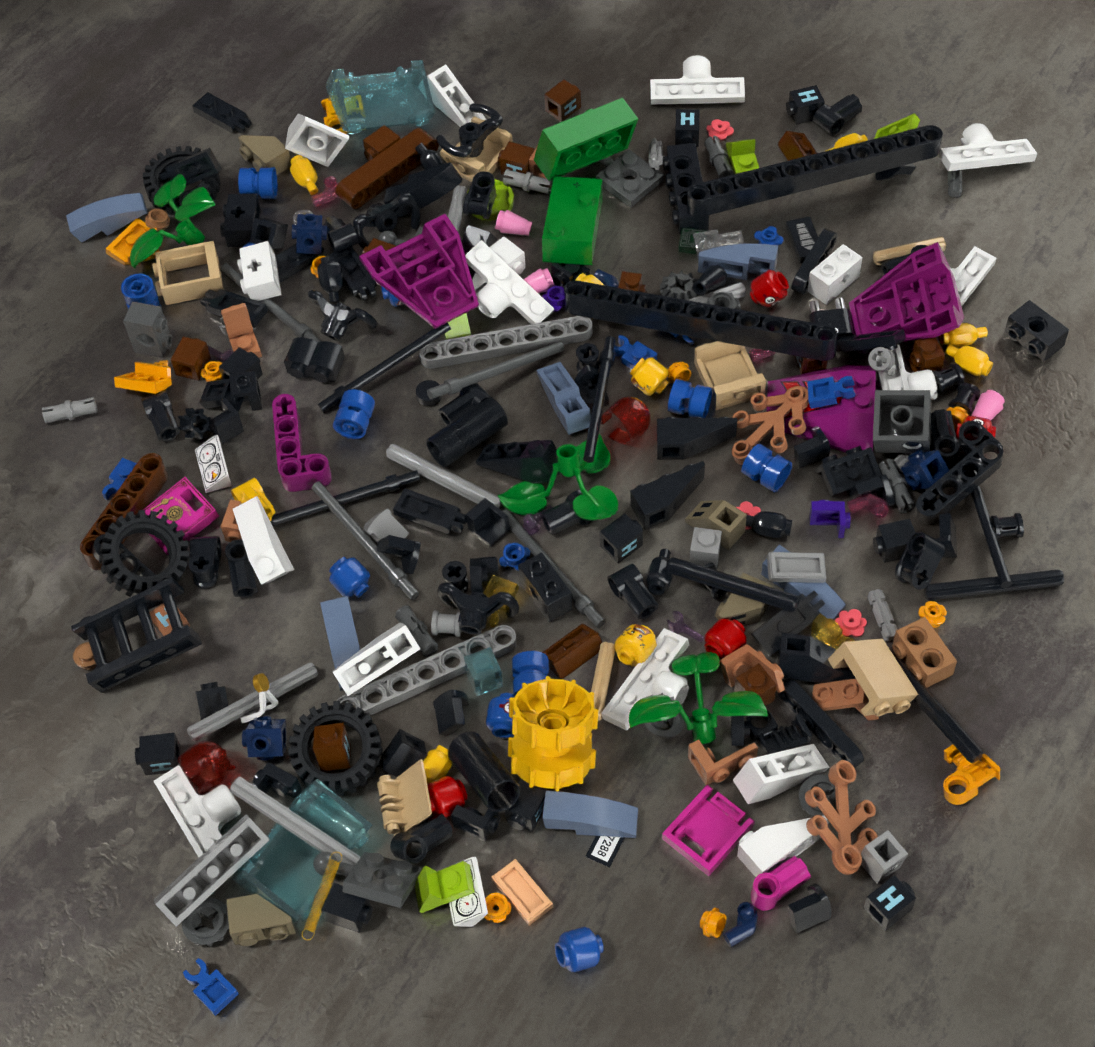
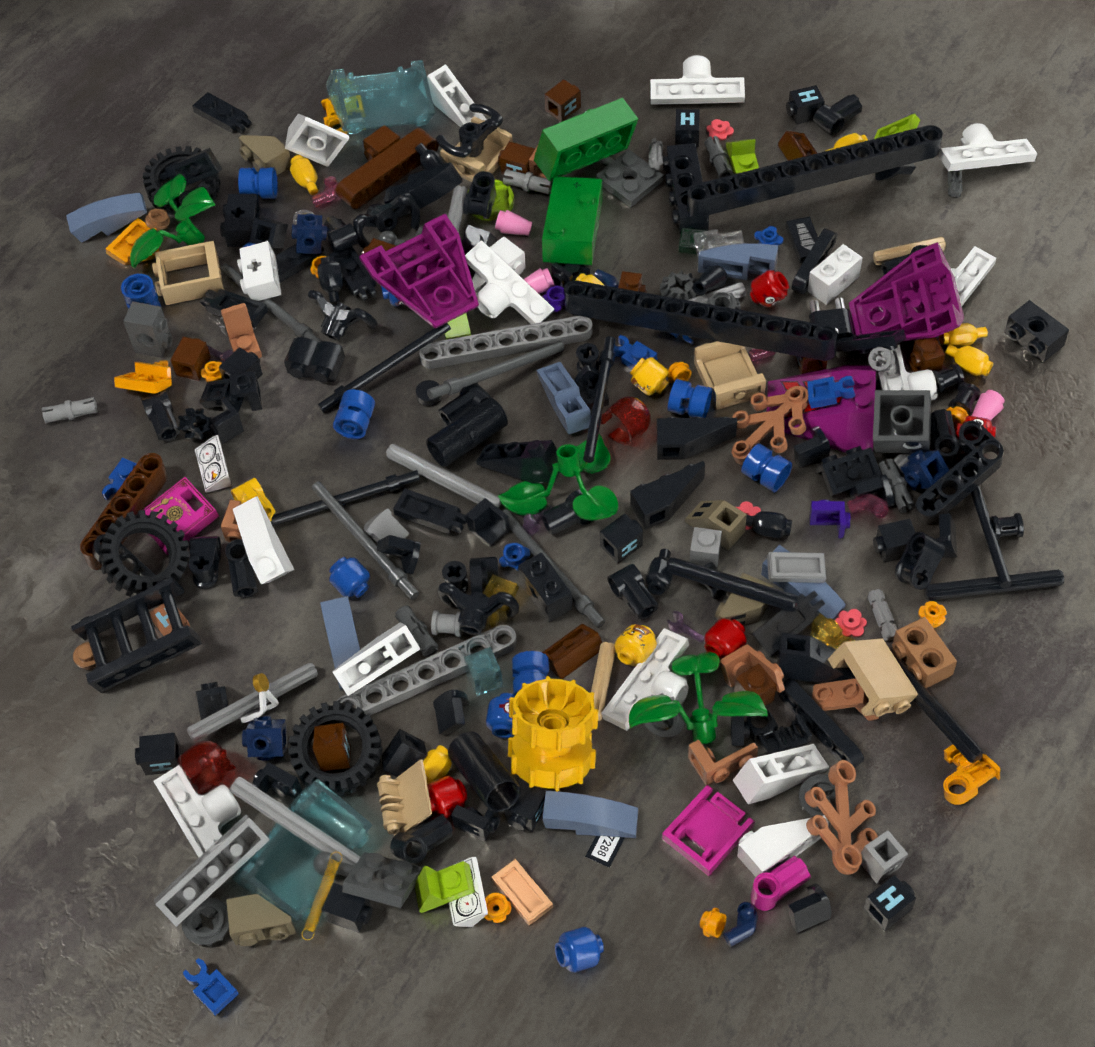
magenta beam [272,394,332,492] -> none

